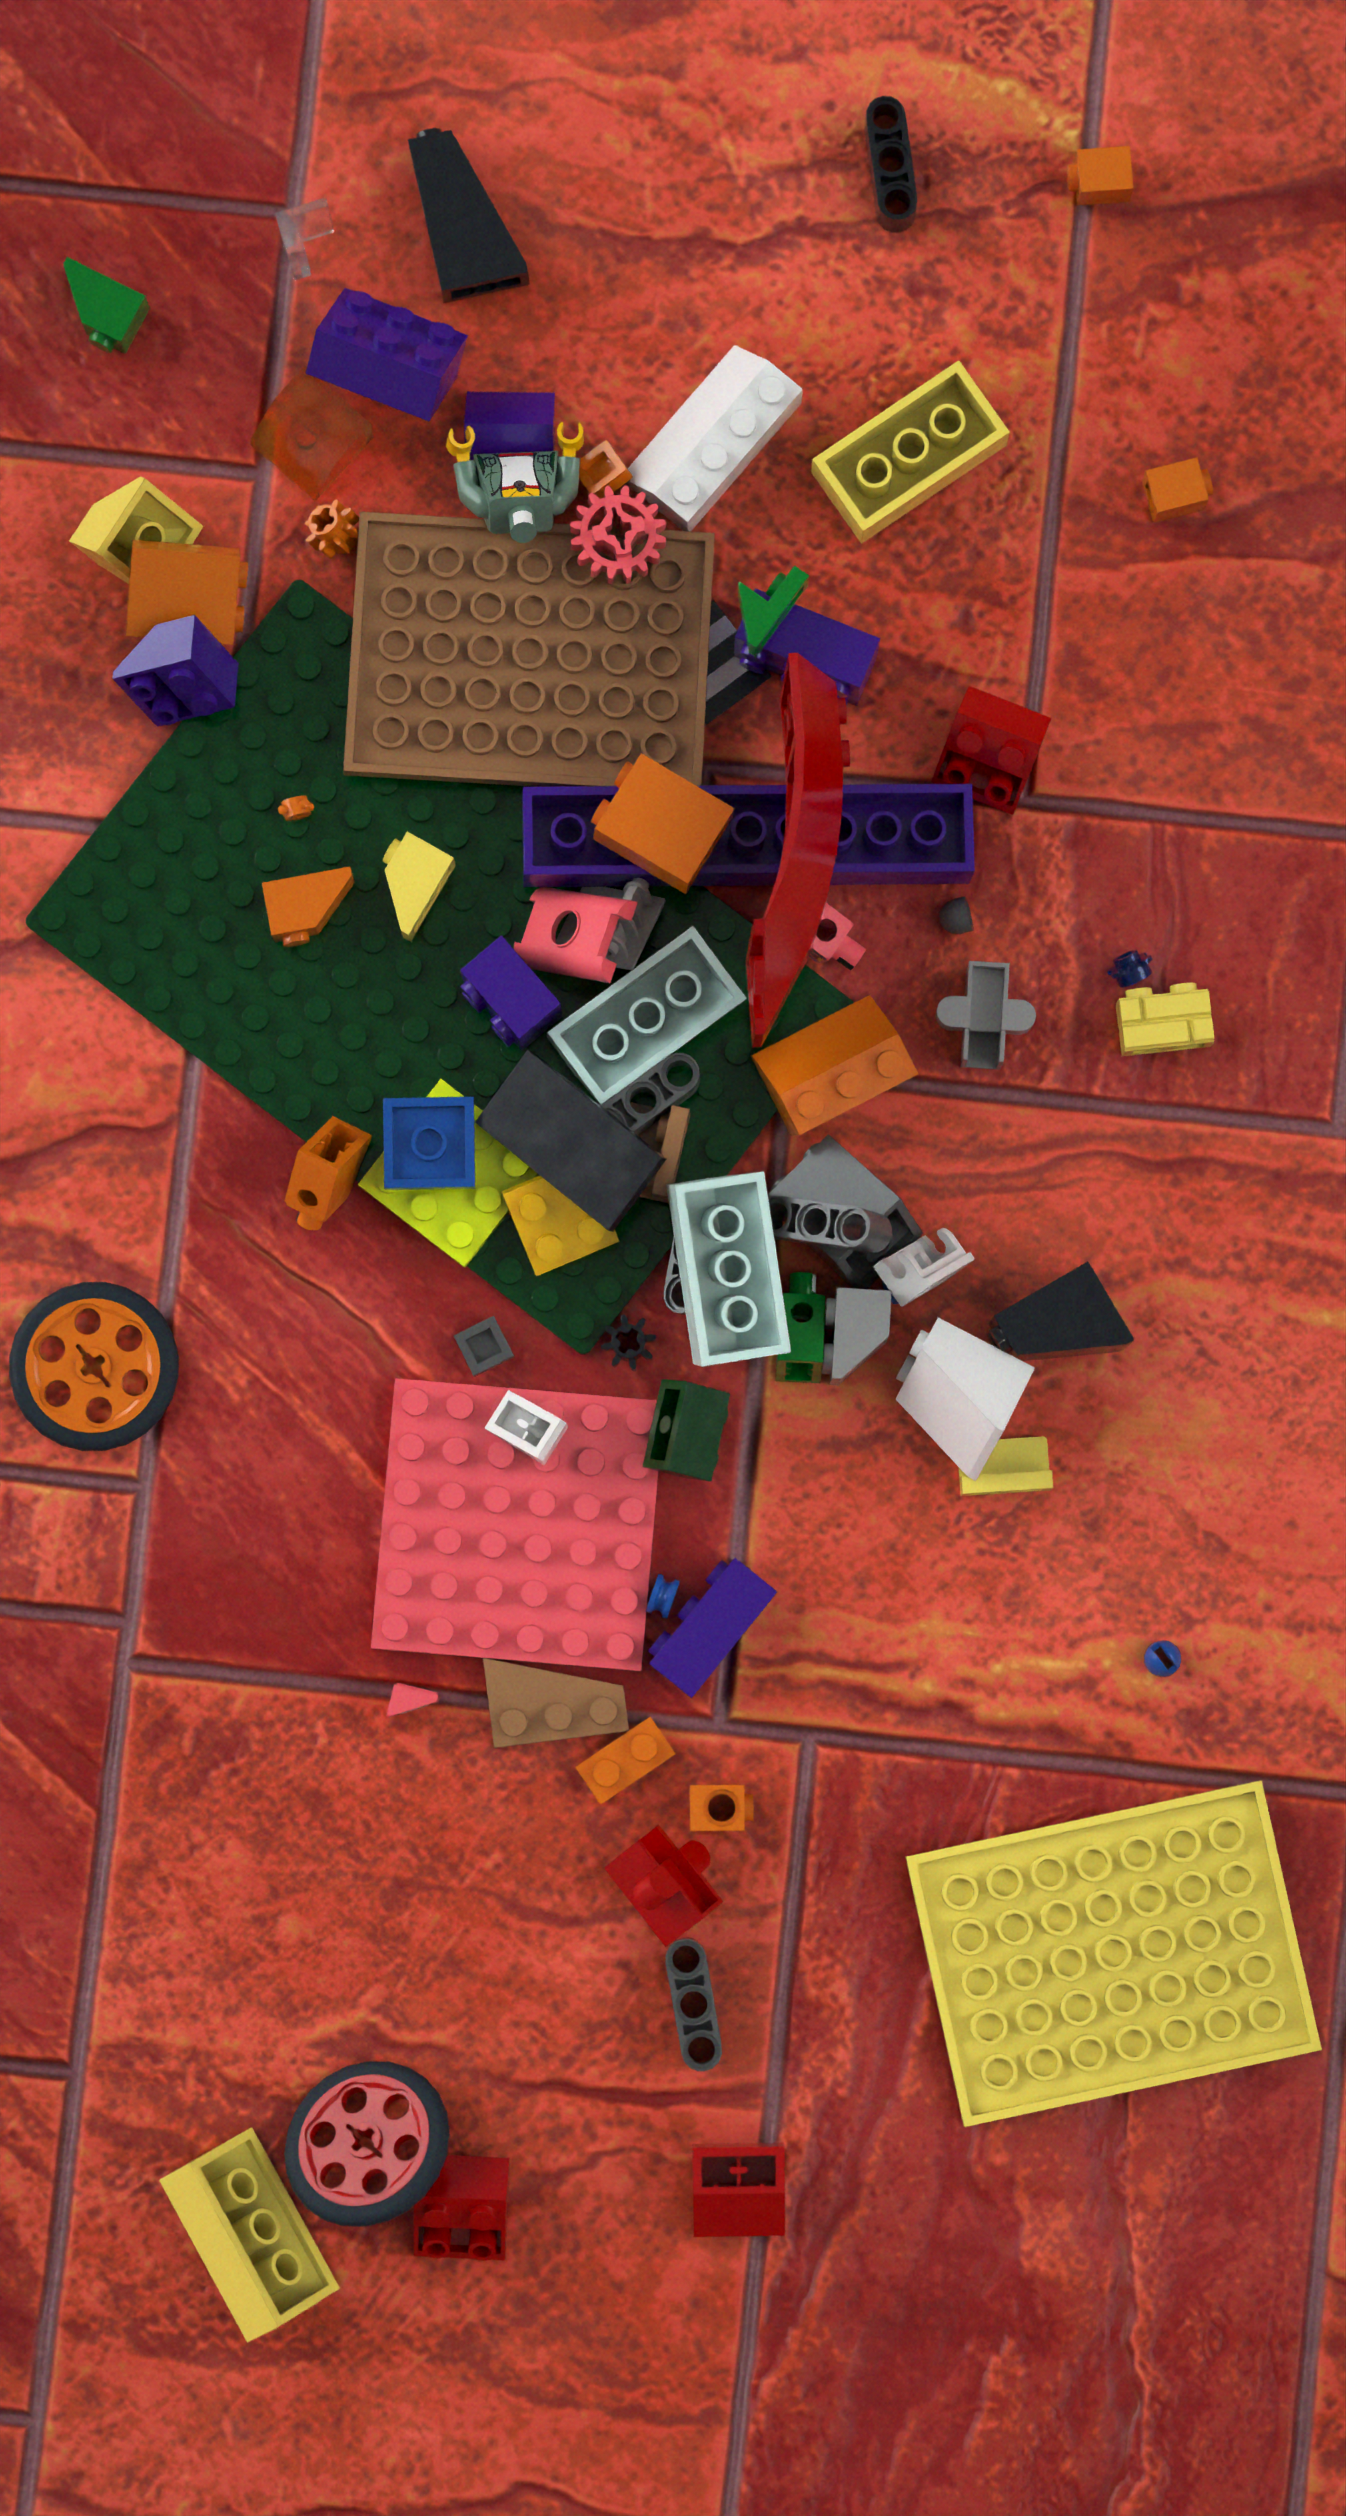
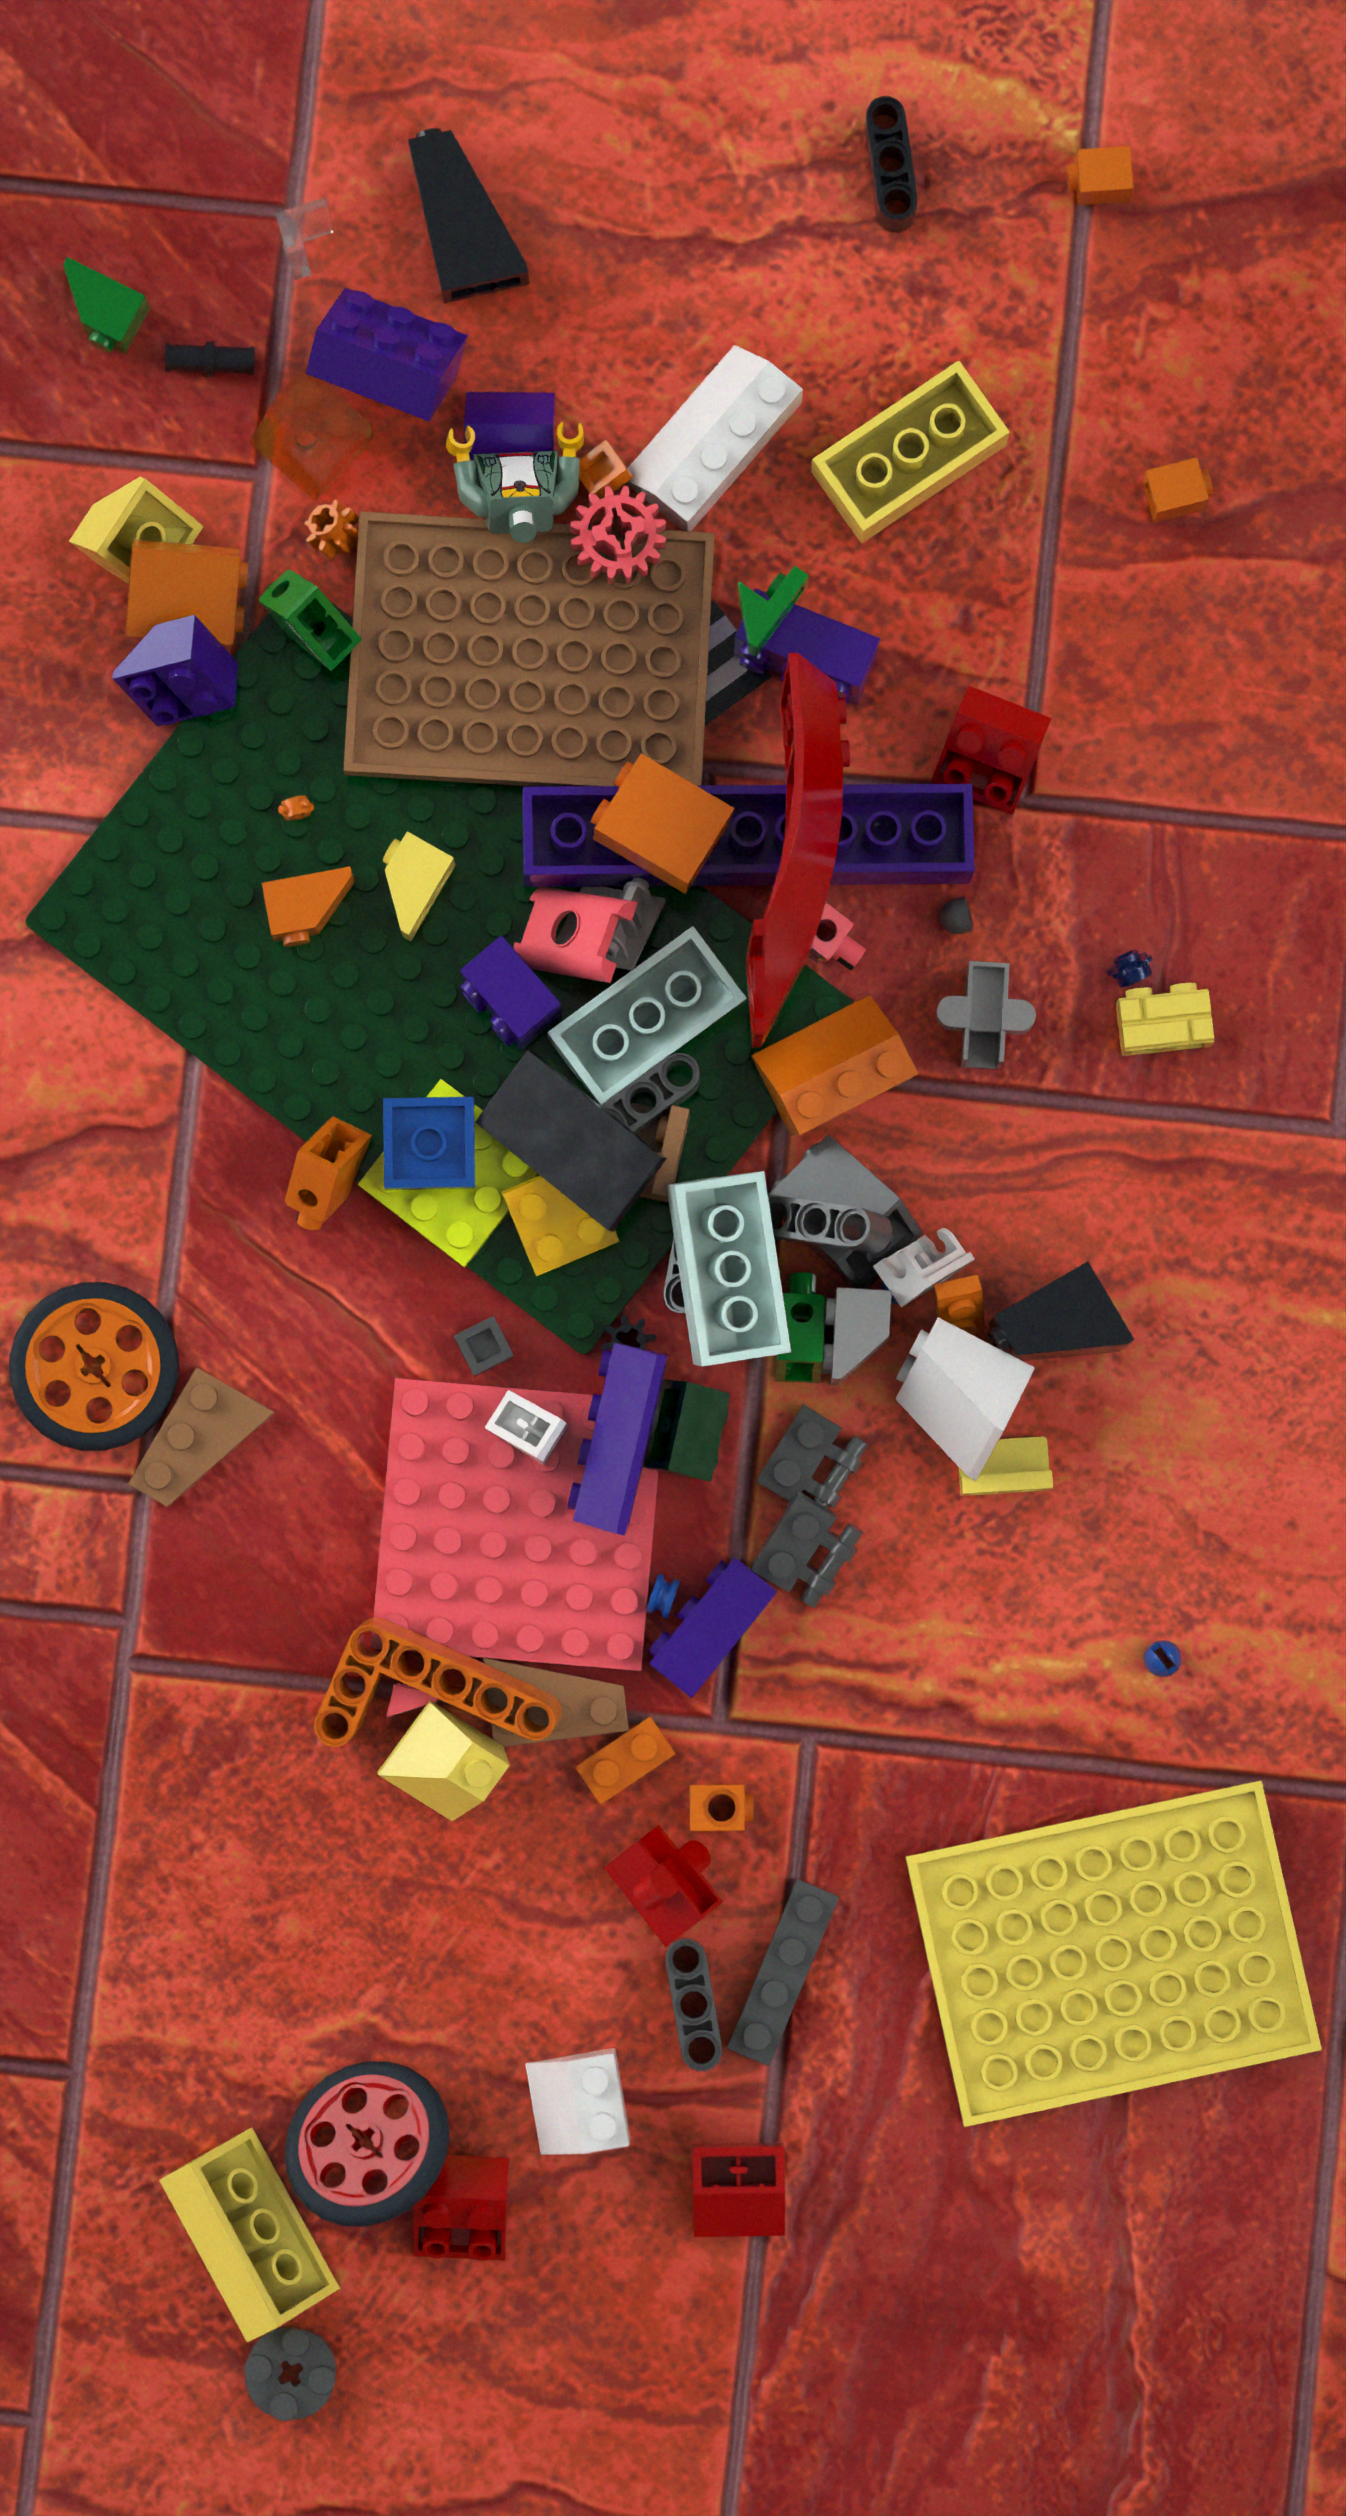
none -> medium nougat wing [128,1367,275,1508]
none -> black pin [165,341,255,377]
none -> dark grey plate [244,2326,337,2421]
none -> green torso [259,569,362,671]
none -> orange beam [314,1617,562,1747]
none -> light yellow slope [378,1700,510,1821]
none -> white slope [525,2048,631,2155]
none -> dark purple slope [567,1342,669,1536]
none -> dark grey plate [727,1879,839,2066]
none -> dark grey plate [750,1491,863,1608]
none -> dark grey plate [756,1404,868,1509]
none -> orange plate [934,1275,985,1336]

